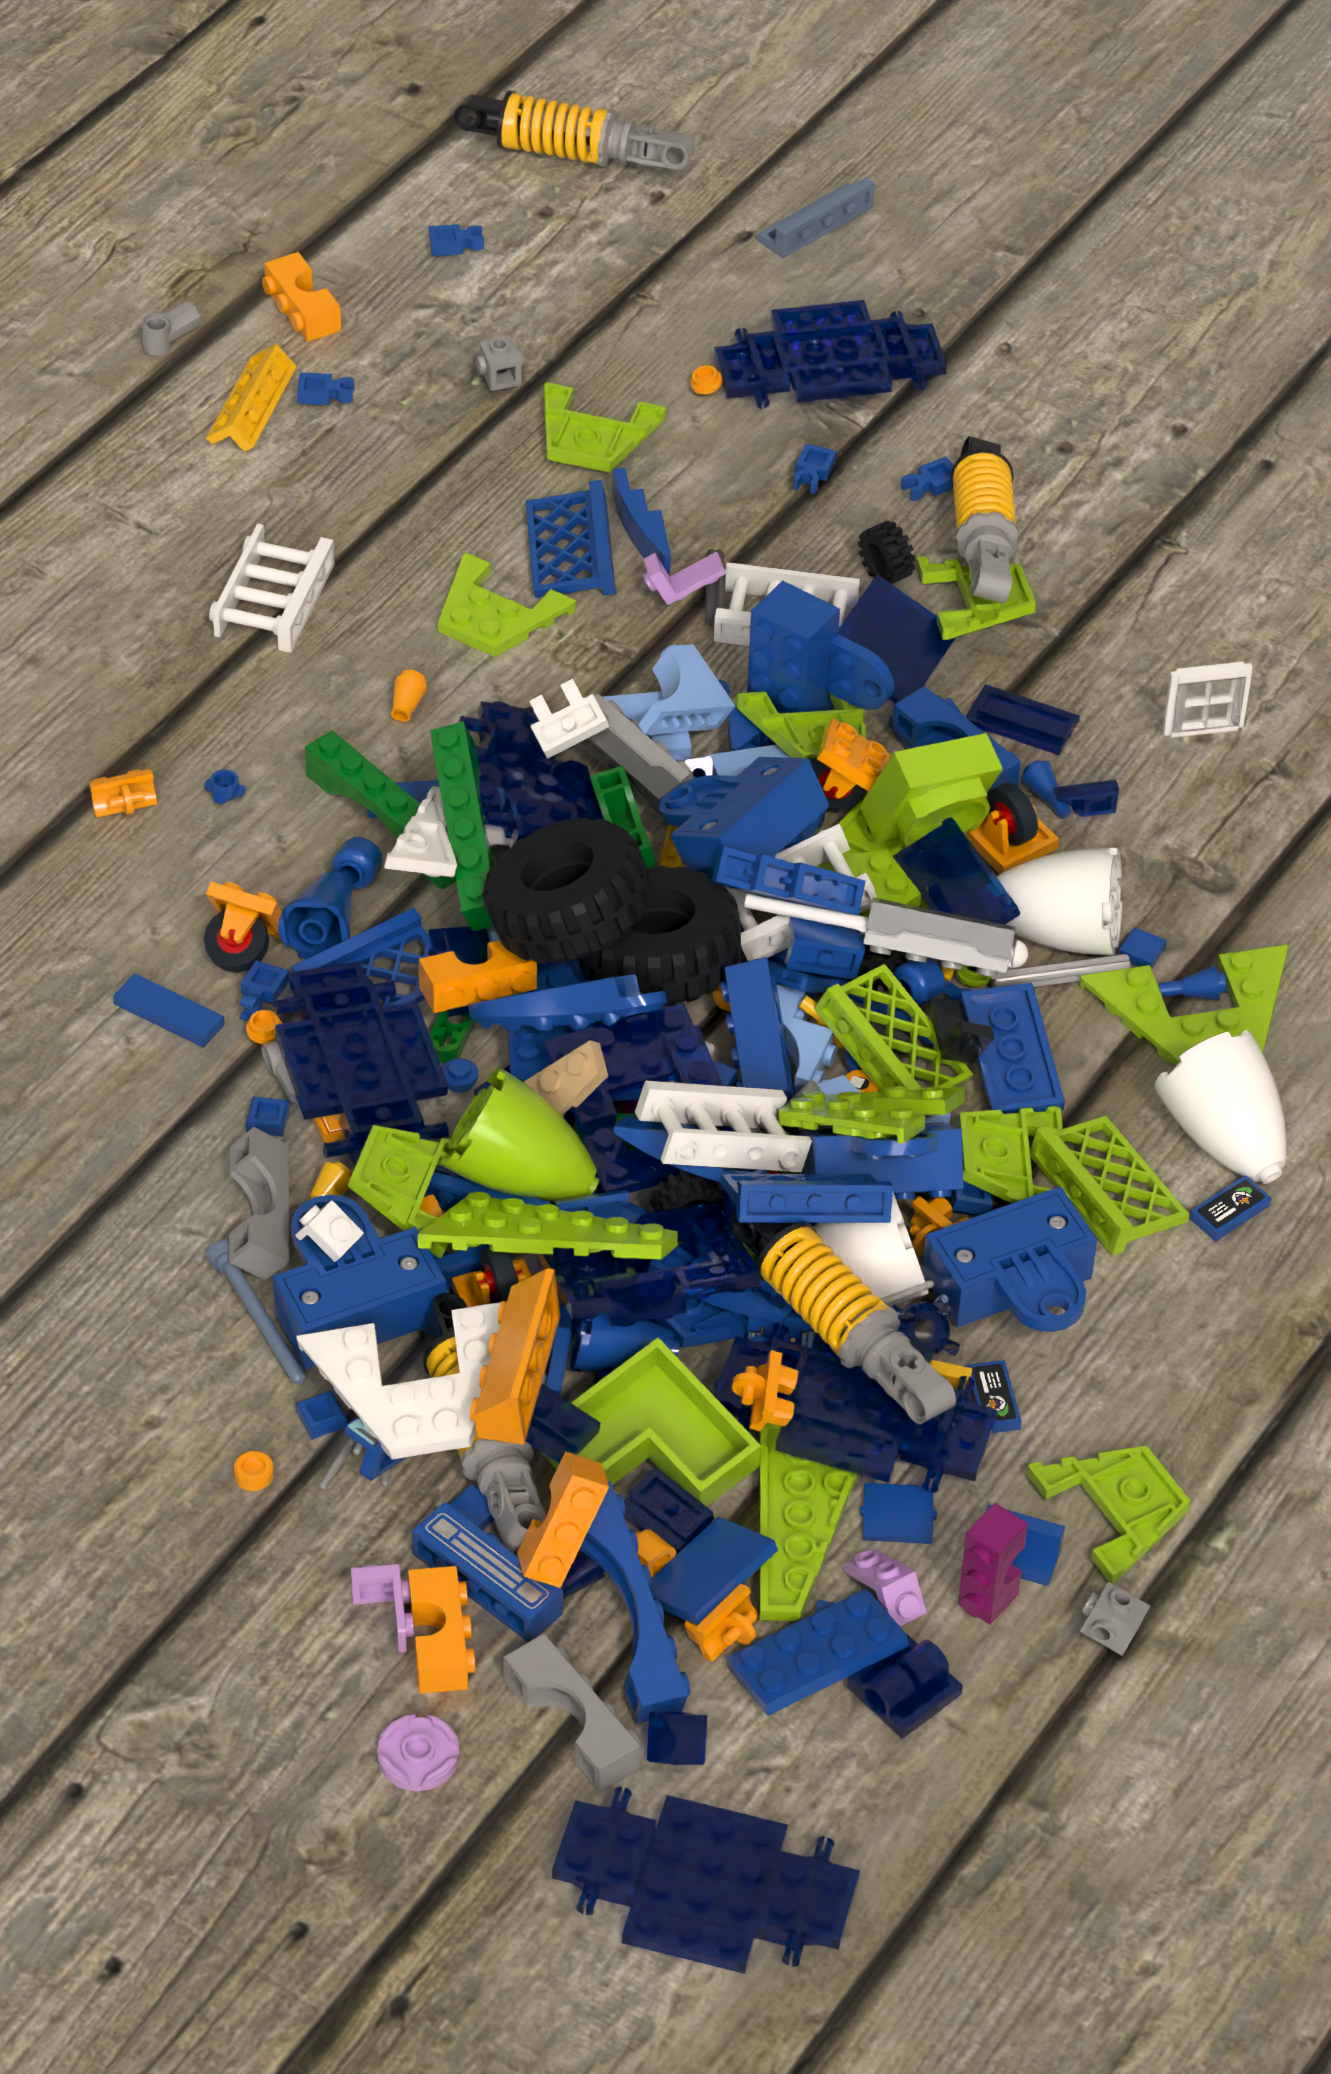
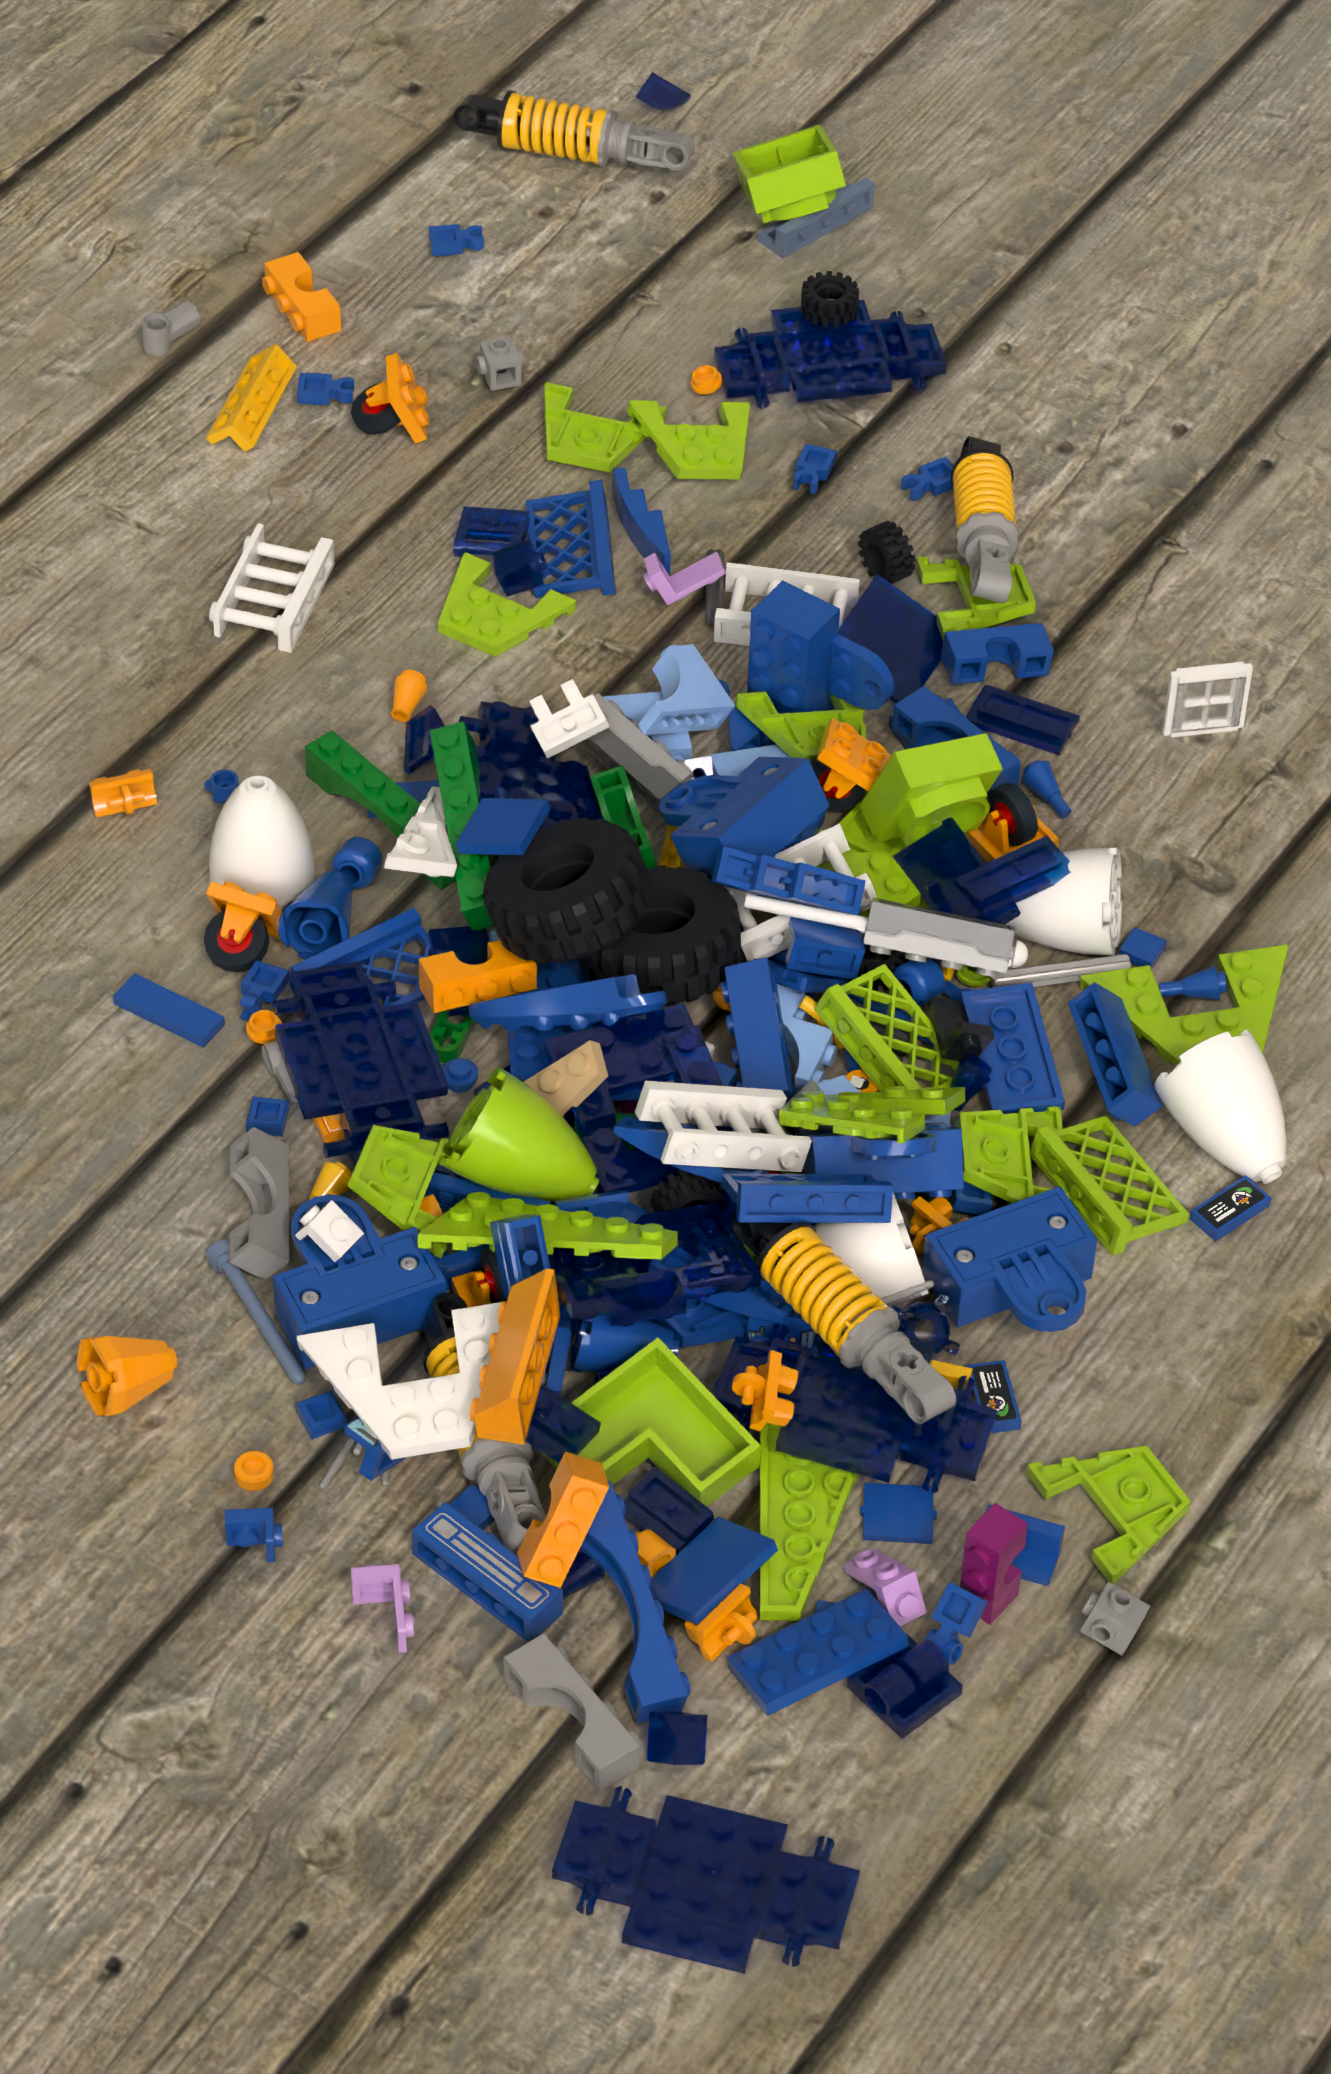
lavender tile [377,1714,460,1792] -> none
light orange arch [408,1566,475,1694] -> none
clear blue tile [1053,780,1119,817] -> none
none -> light orange cone [76,1336,177,1416]
none -> white cylinder [209,776,316,911]
none -> blue bracket [225,1508,283,1562]
none -> light orange plate [351,352,430,444]
none -> clear blue slope [404,705,445,774]
none -> clear blue plate [453,506,530,561]
none -> blue tile [456,798,550,855]
none -> blue brick [490,1214,550,1299]
none -> clear blue brick [493,539,547,597]
none -> lime wing [626,400,750,480]
none -> clear blue brick [636,72,692,111]
none -> lime container [732,125,846,223]
none -> black tyre [801,271,859,328]
none -> blue plate [923,1582,988,1665]
none -> blue arch [941,623,1054,685]
none -> clear blue cone [949,1054,992,1111]
none -> clear blue piece [954,836,1071,918]
none -> blue brick [1068,982,1163,1127]

